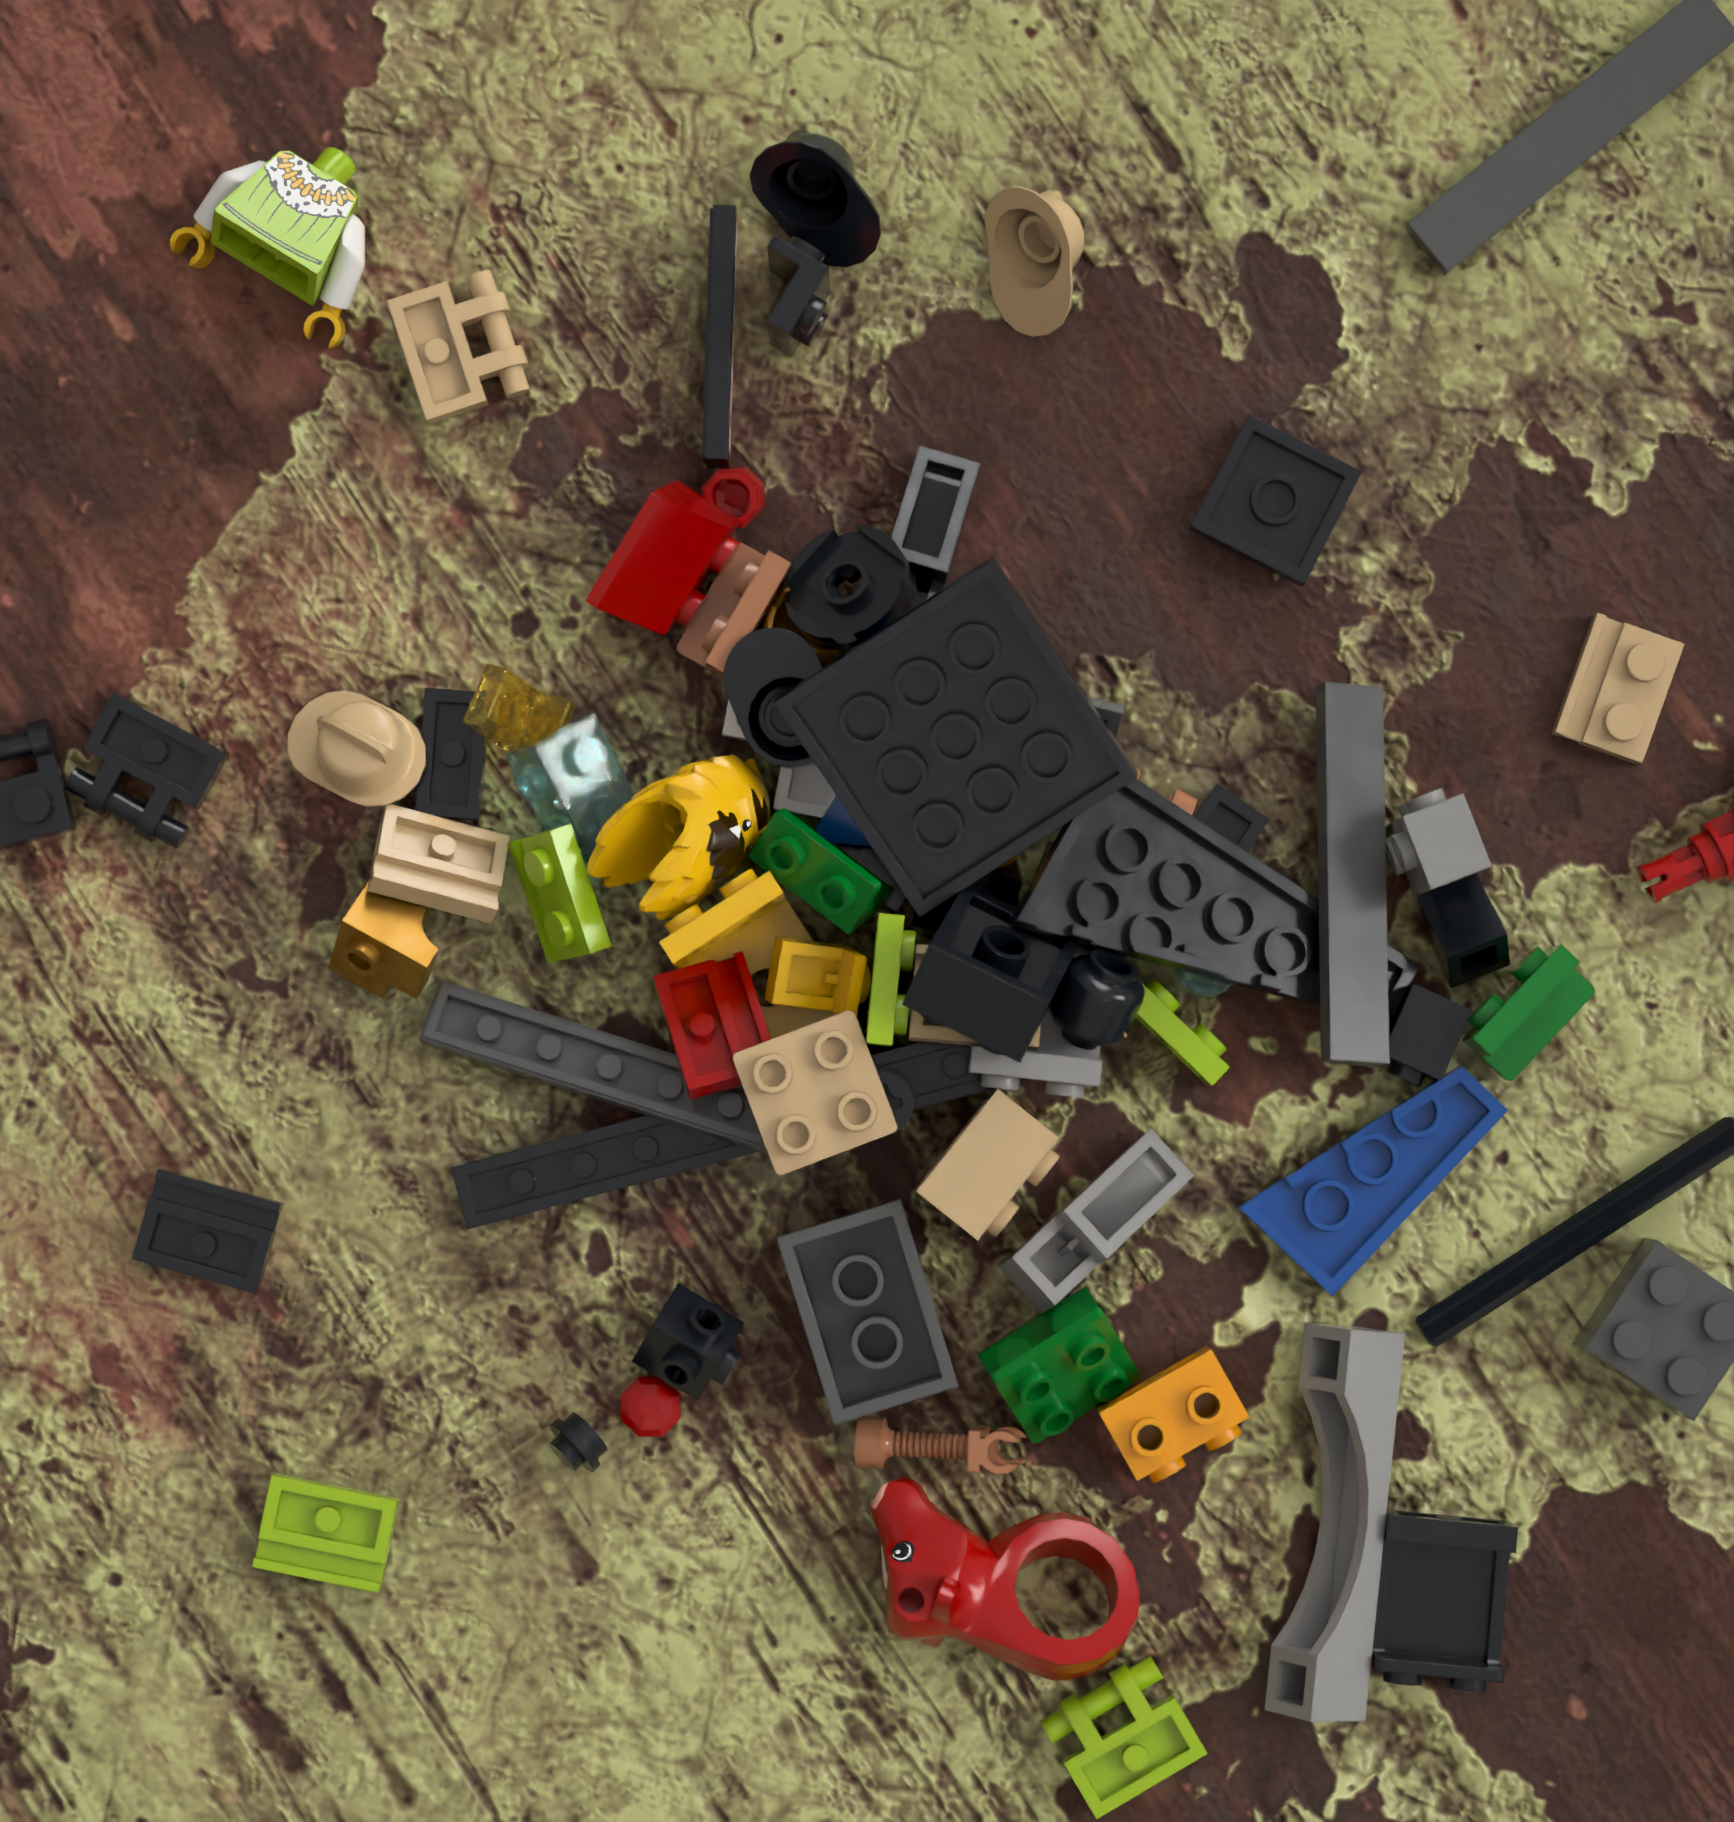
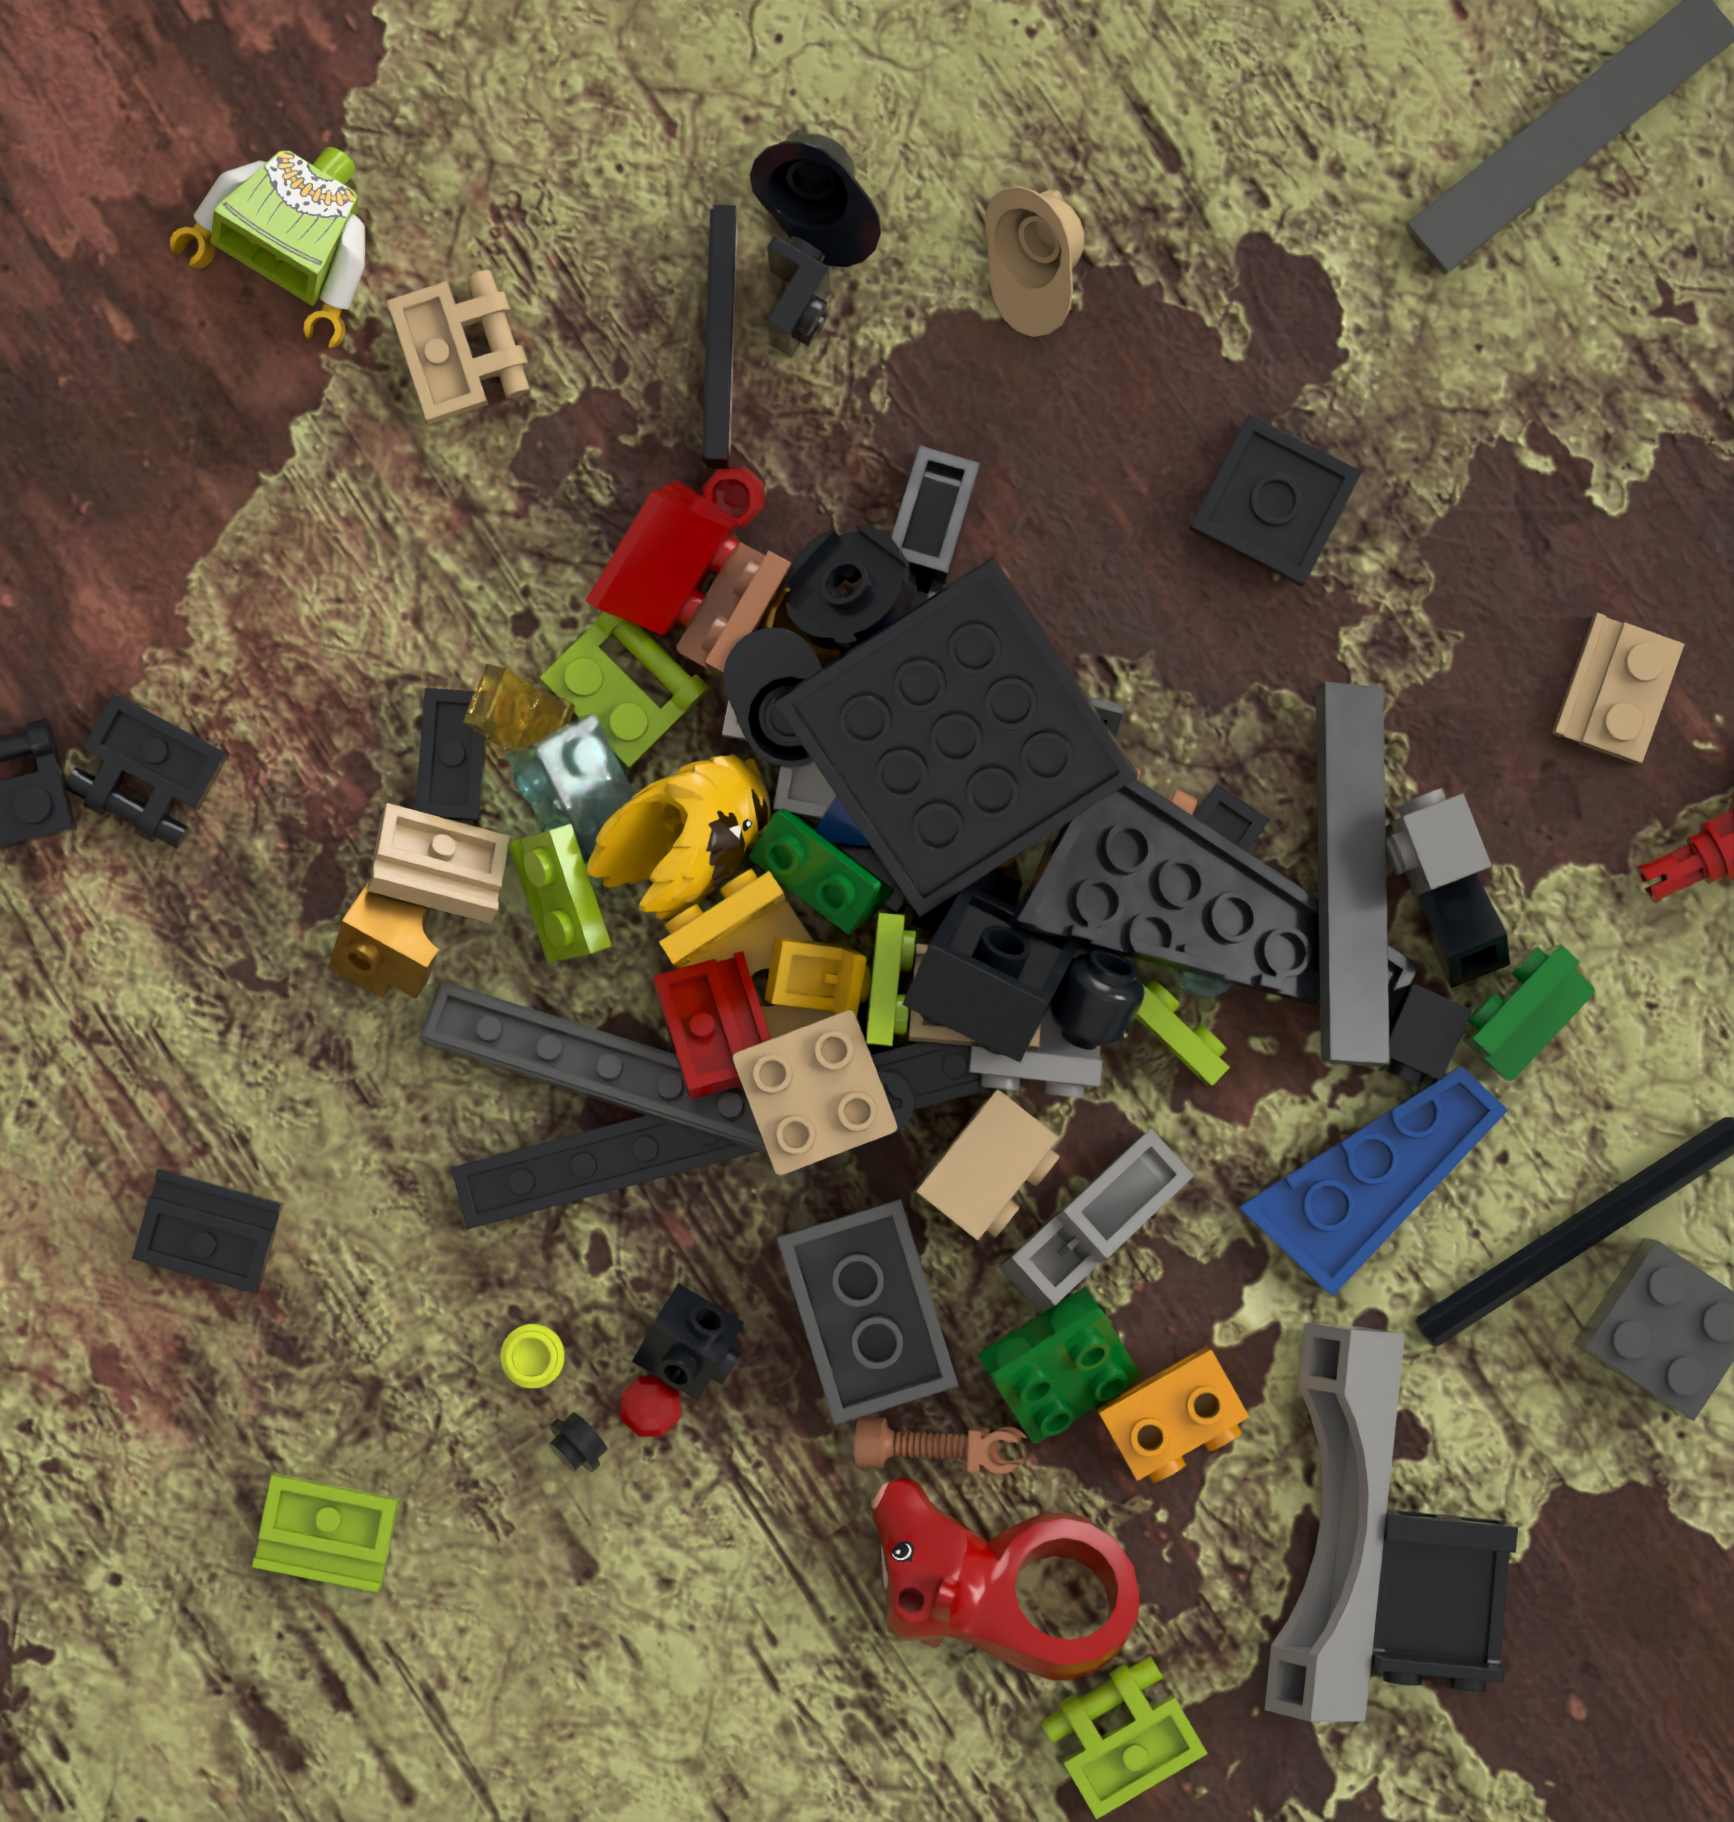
tan piece [287,690,426,807] -> none
none -> neon yellow plate [500,1324,565,1388]
none -> lime plate [540,612,711,769]

